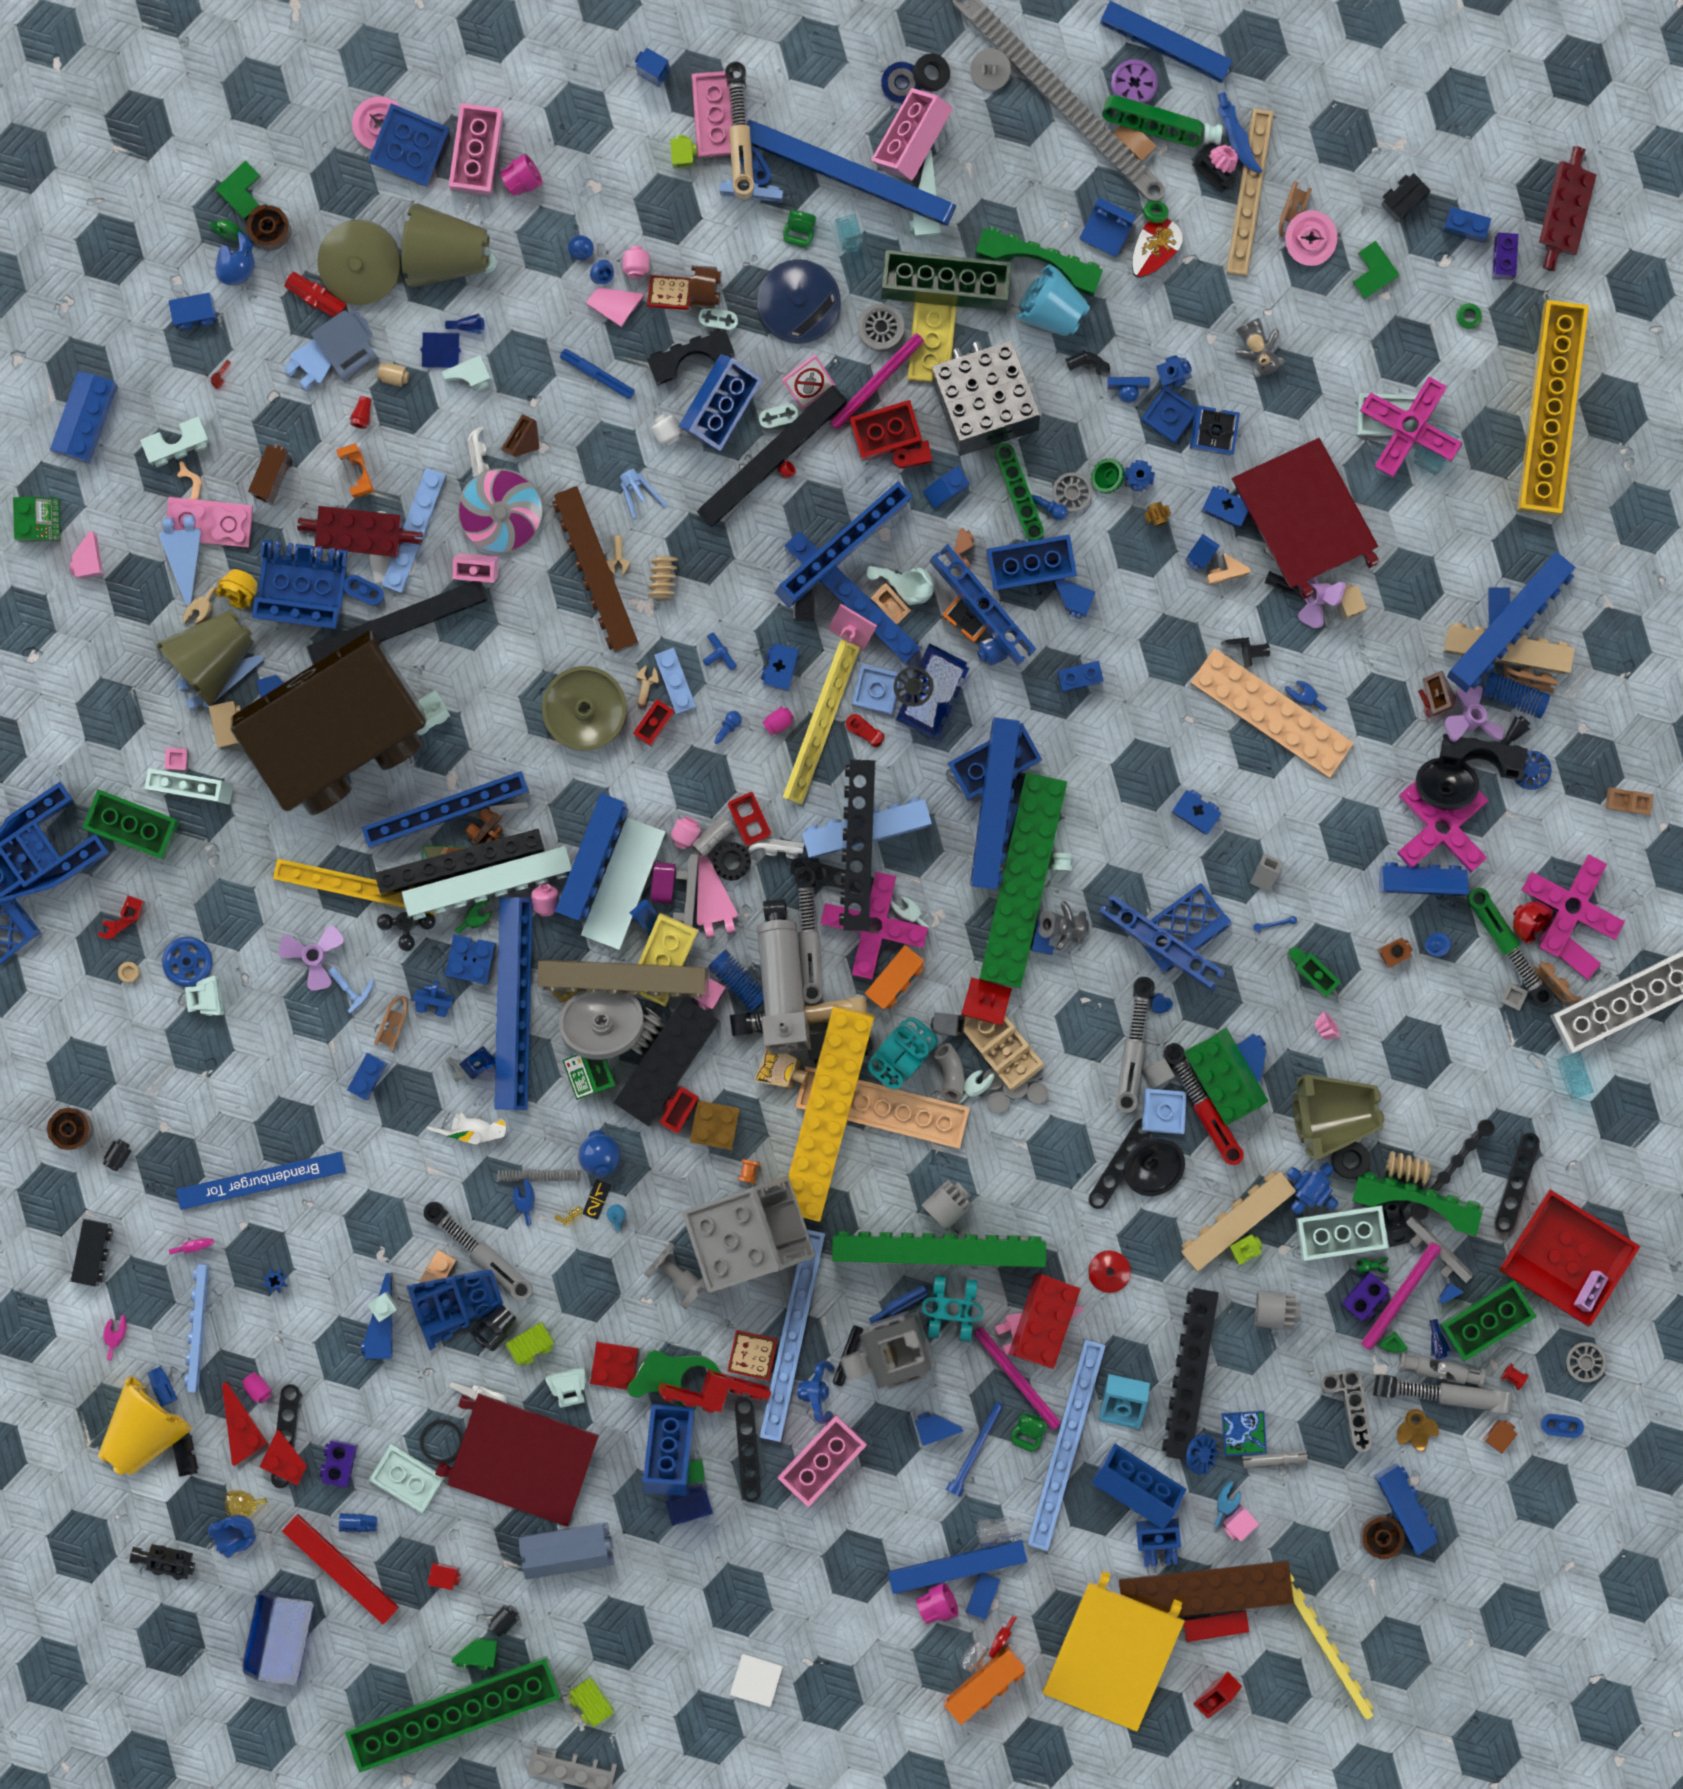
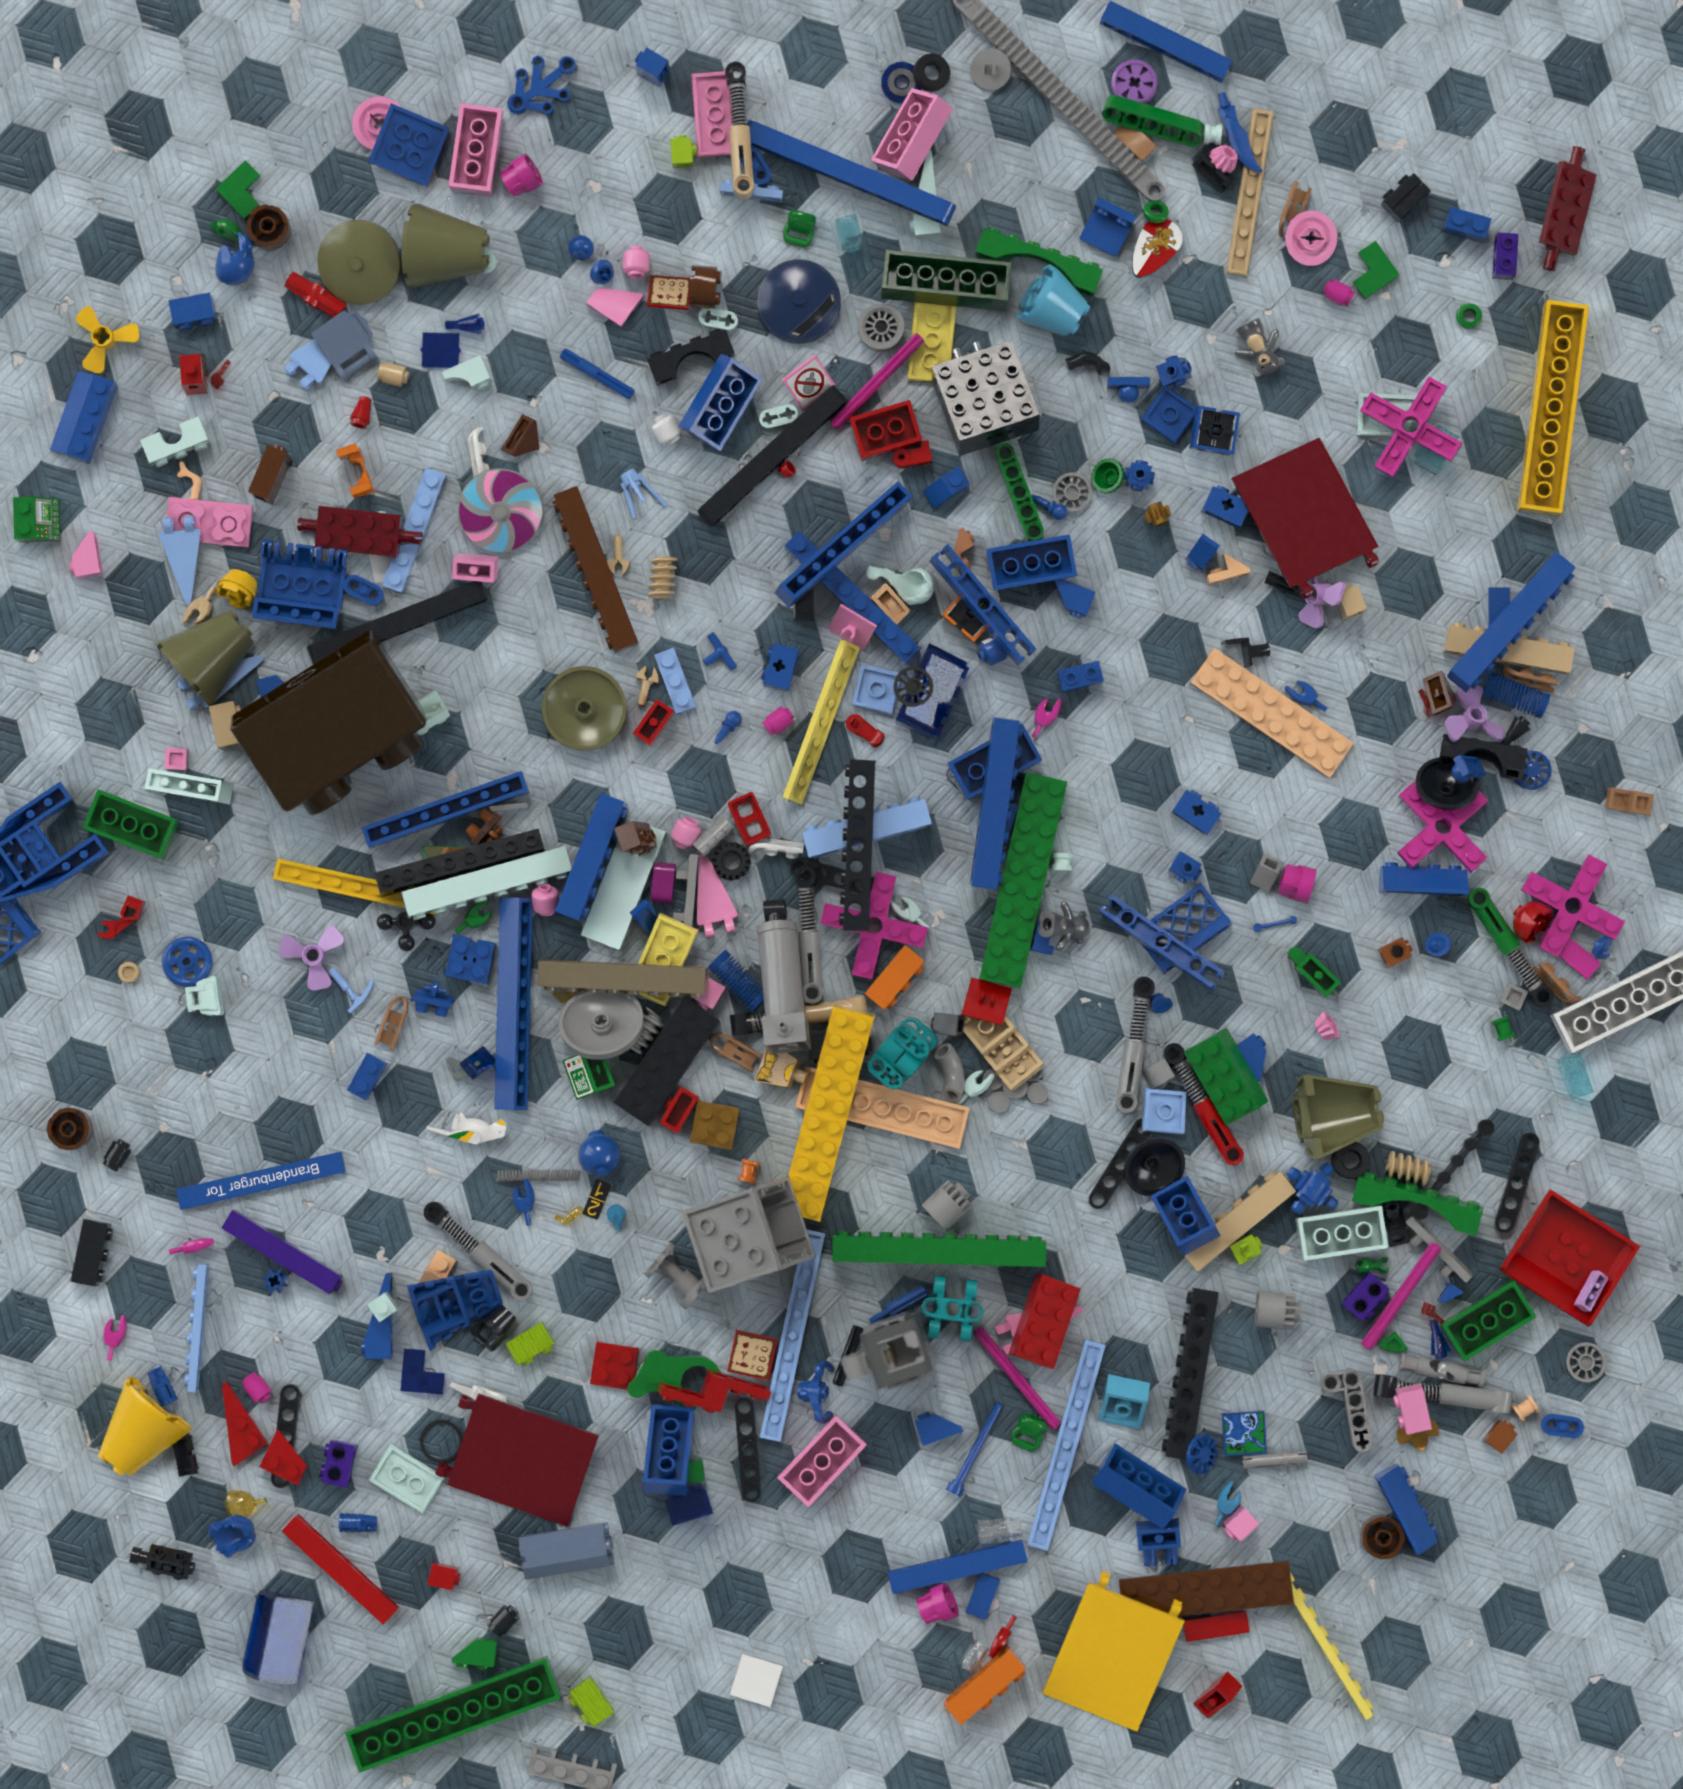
light aqua piece [545,1367,587,1408] -> none
red dish [1088,1250,1131,1293] -> none
red bush [1500,1363,1529,1390] -> none
none -> yellow piece [76,306,140,374]
none -> red torso [179,354,208,395]
none -> dark purple brick [221,1209,343,1294]
none -> clear blue tile [400,1348,445,1395]
none -> blue plant [507,56,576,115]
none -> reddish brown brick [614,821,657,856]
none -> medium nougat piece [709,1033,763,1073]
none -> dark pink hand [1031,698,1061,739]
none -> blue brick [1151,1176,1221,1256]
none -> blue brick [1168,851,1203,884]
none -> dark pink piece [1278,864,1317,904]
none -> dark pink brick [1322,279,1355,307]
none -> bright pink brick [1393,1383,1432,1435]
none -> clear red hand [1421,1302,1444,1324]
none -> blue tile [1451,755,1486,783]
none -> green bush [1491,1016,1516,1042]
none -> light nougat bush [1511,1395,1540,1422]
none -> blue hat [1592,936,1612,960]

